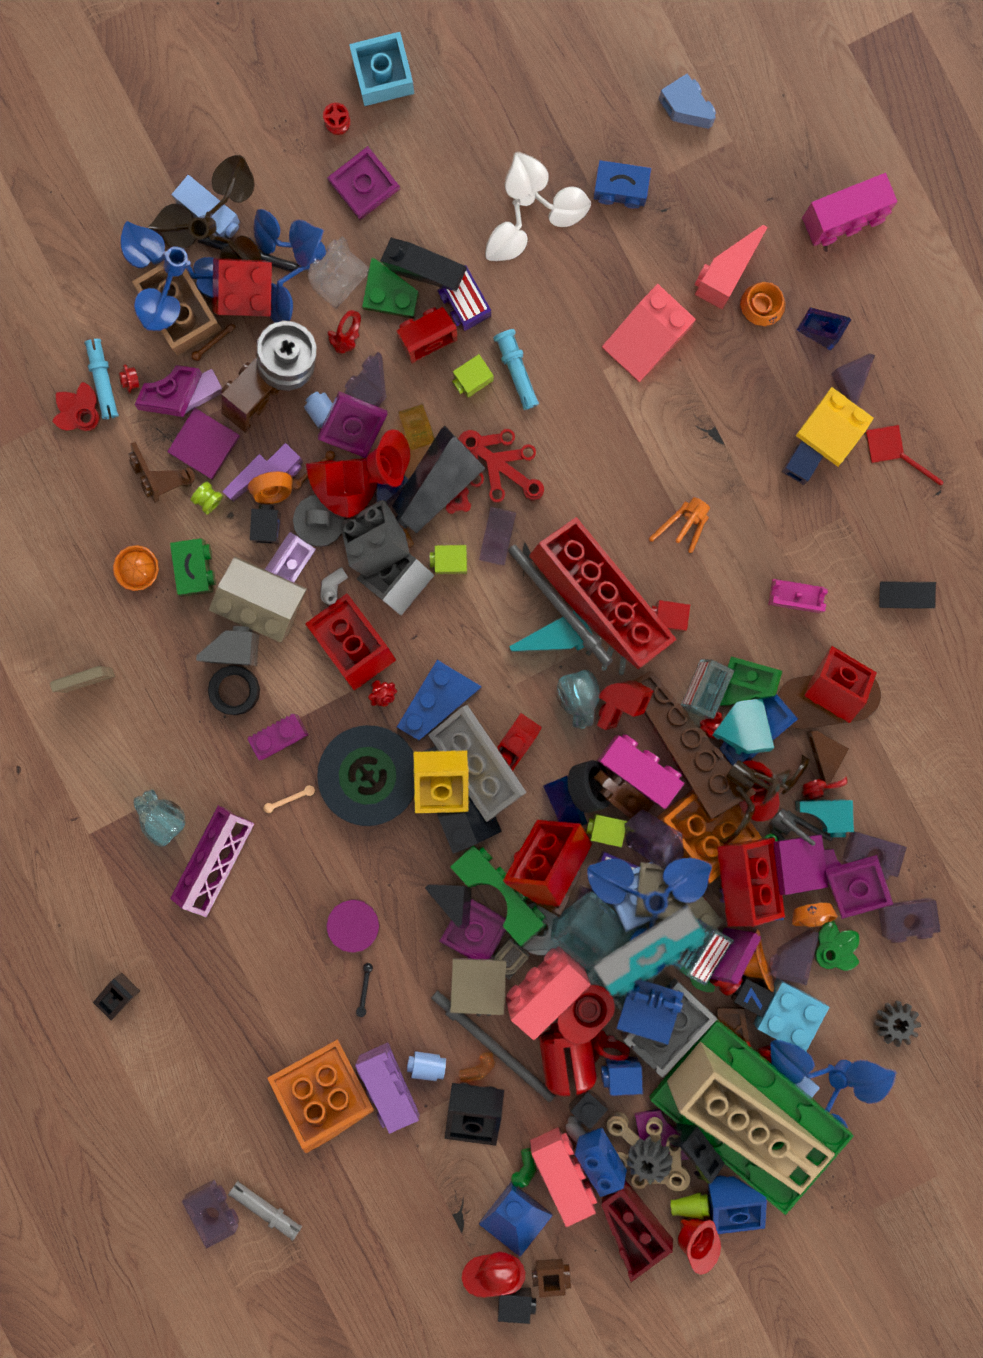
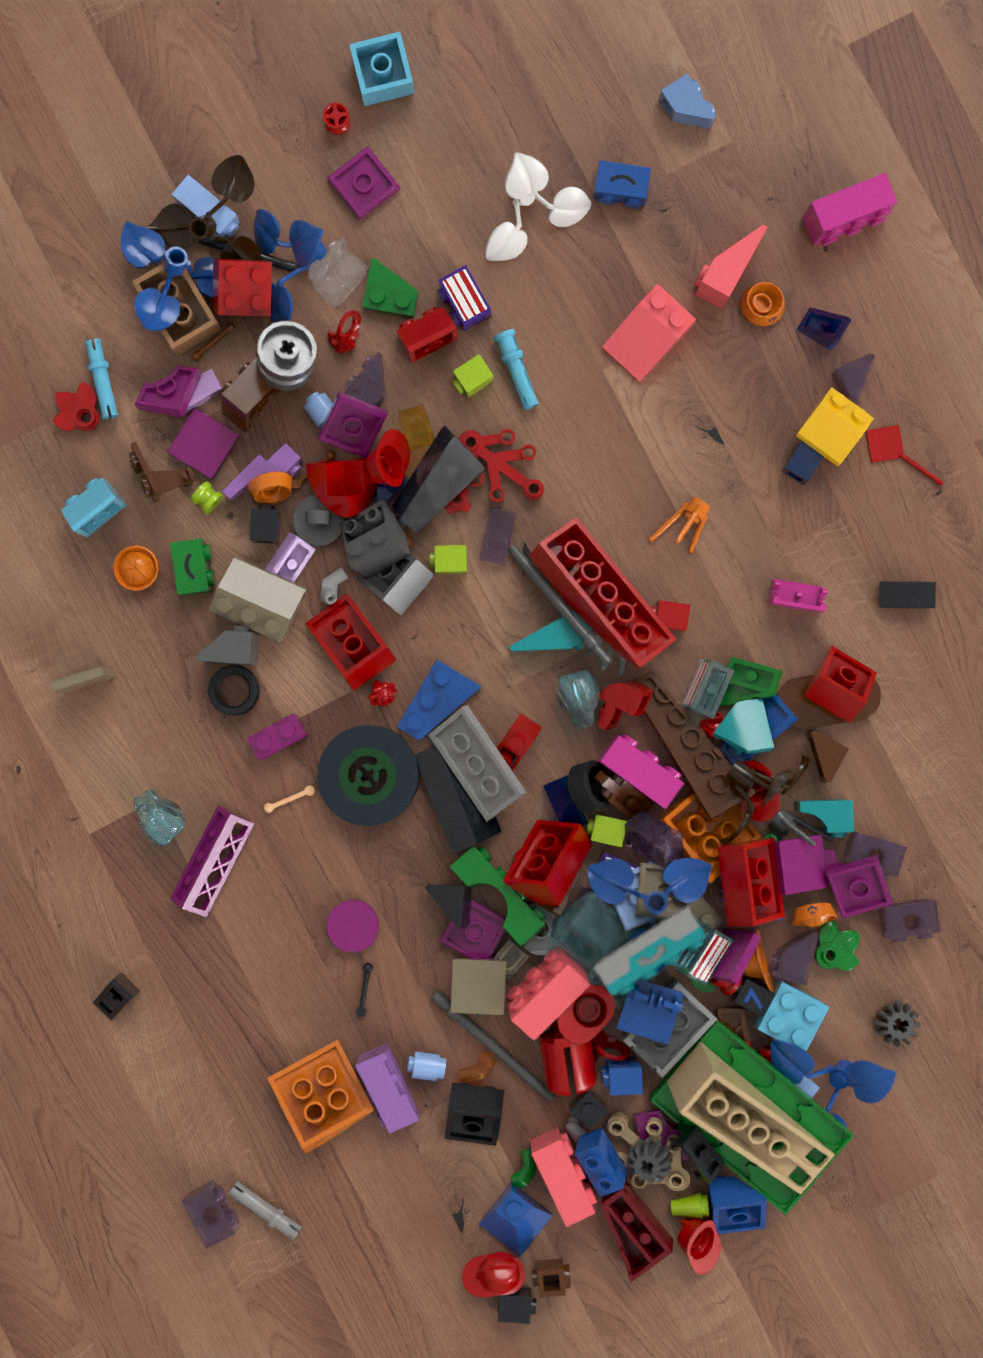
red plate [119,364,139,394] -> none
black slope [380,237,467,292] -> none
yellow slope [414,751,468,813] -> none
red plate [802,777,848,800] -> none
none -> medium azure slope [61,477,127,537]

